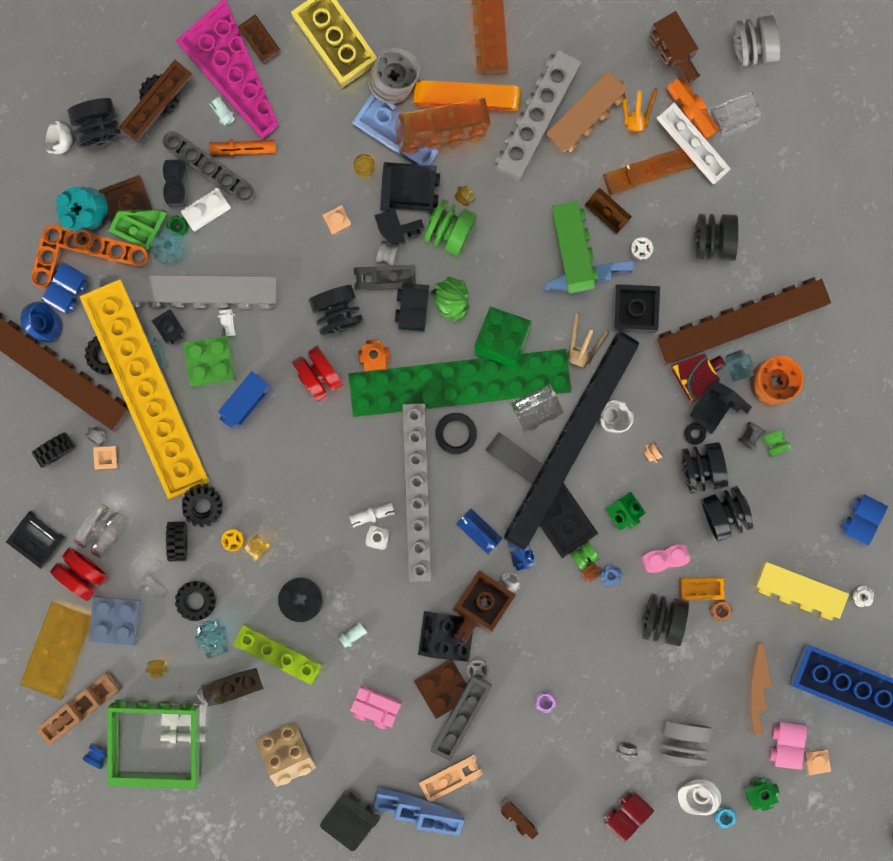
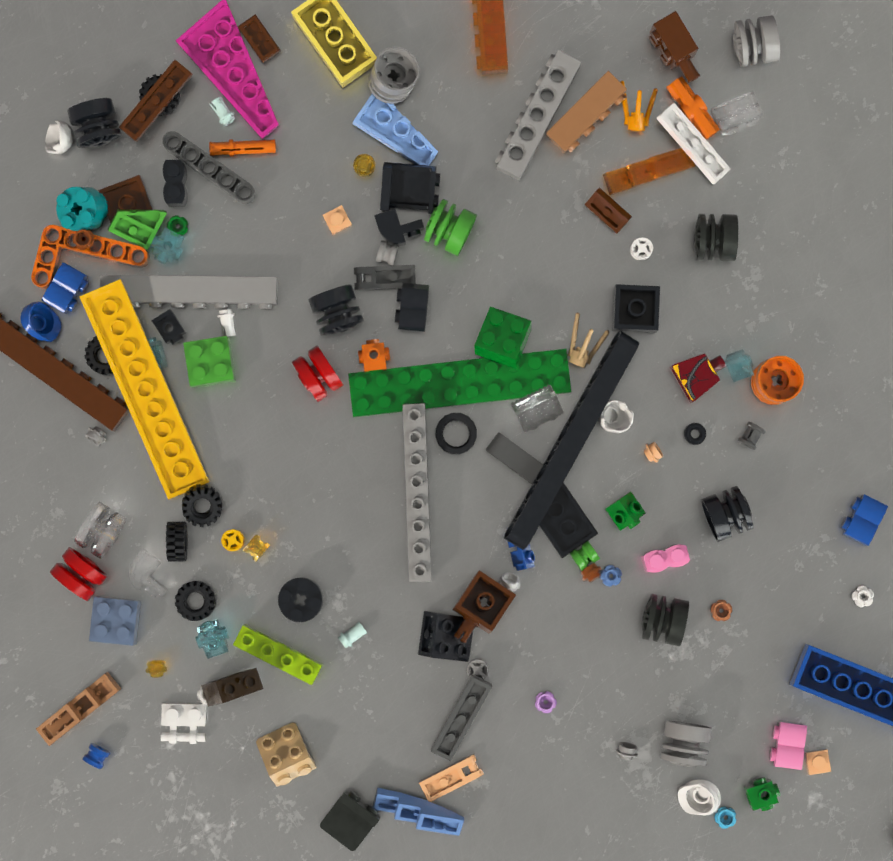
black plate [6,511,66,569] -> none
clear yellow plate [20,602,92,700] -> none
black tyre [32,432,75,468] -> none
light nougat plate [93,446,118,470] -> none
bright green window [107,700,200,789] -> none
white brick [181,188,231,232] -> none
blue window [218,371,272,428] -> none
white pin [349,501,395,528] -> none
bright pink brick [351,685,402,730] -> none
white brick [366,526,390,550] -> none
clear orange brick [394,98,491,154] -> none
light orange beam [413,80,521,111] -> none
reddish brown plate [414,660,466,719] -> none
bright green hair [431,277,469,321] -> none
clear yellow plate [454,186,475,206] -> none
blue hinge [456,509,503,554] -> none
reddish brown plate [500,797,539,840] -> none
medium blue slope [544,261,633,291] -> none
bright green brick [552,201,598,294] -> none
dark red brick [604,791,655,843] -> none
reddish brown brick [655,277,831,366] -> none
light orange plate [680,577,725,600] -> none
black wheel [681,442,728,494] -> none
black bracket [690,379,752,434] -> none
medium nougat slope [749,642,772,736] -> none
light yellow brick [754,562,849,621] -> none
bright green wheel [763,428,792,457] -> none

